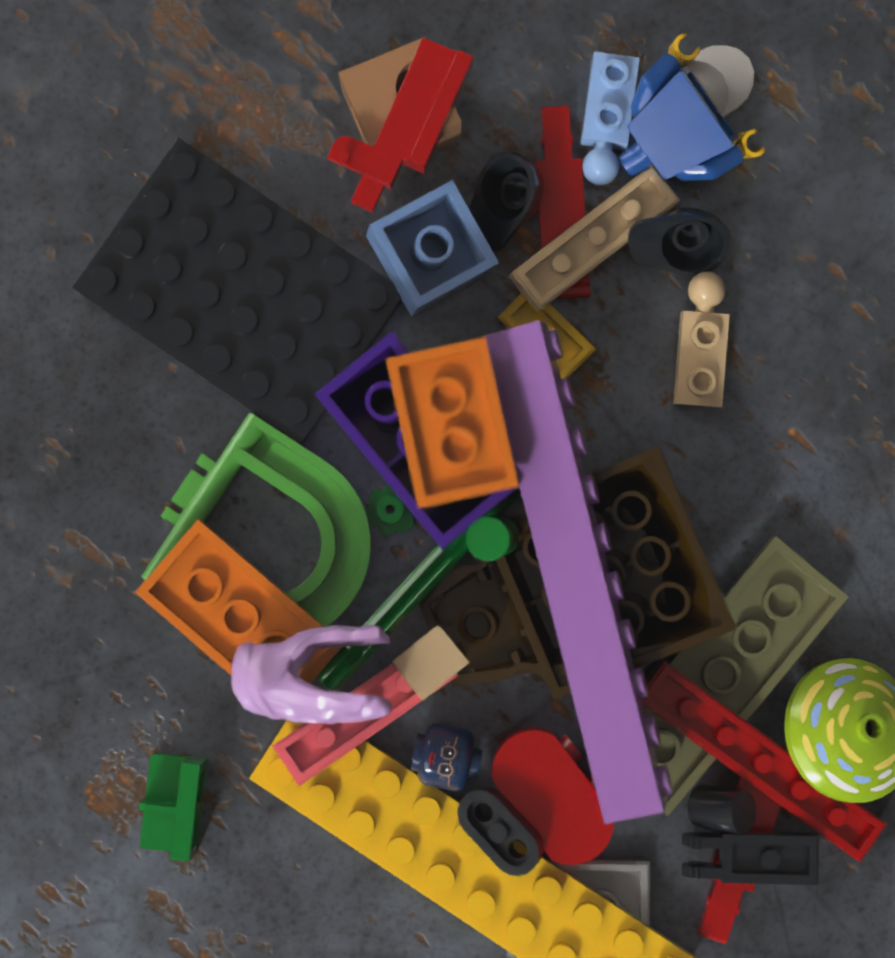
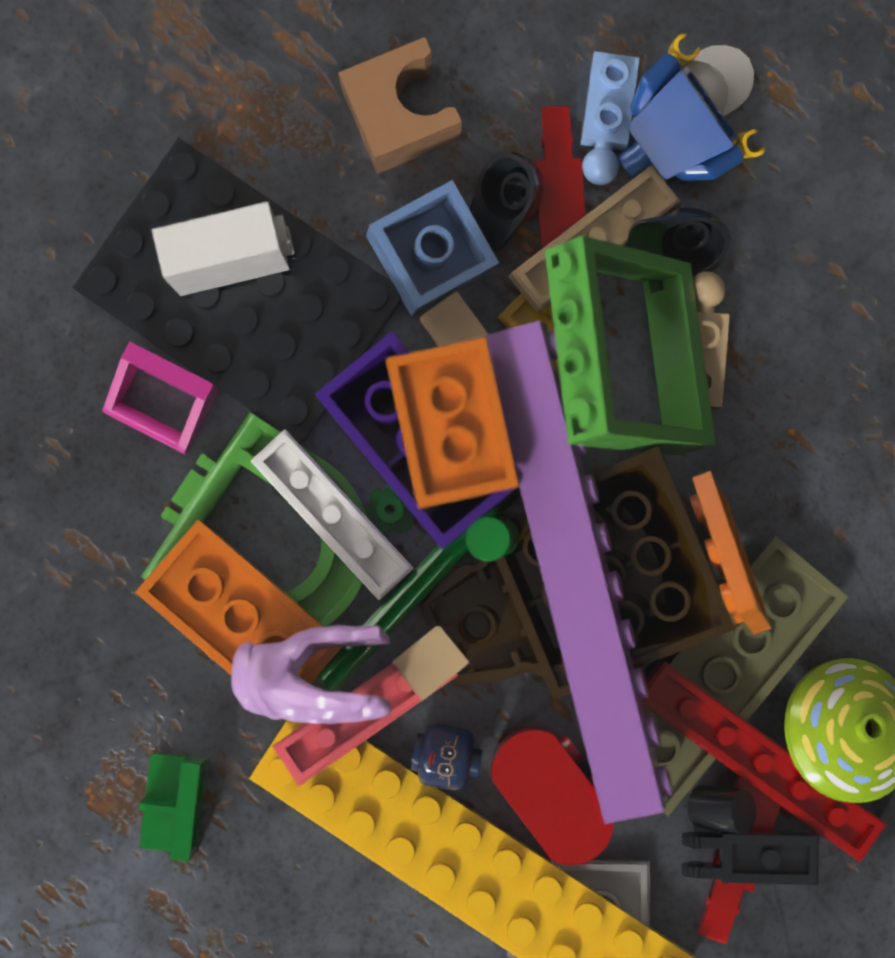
red piece [327,37,473,213] -> none
black plate [458,786,543,876] -> none
none -> dark pink tile [102,341,221,454]
none -> white brick [152,202,295,296]
none -> white tile [250,429,414,600]
none -> tan panel [420,291,489,347]
none -> bright green window [545,235,716,455]
none -> orange plate [689,471,772,635]

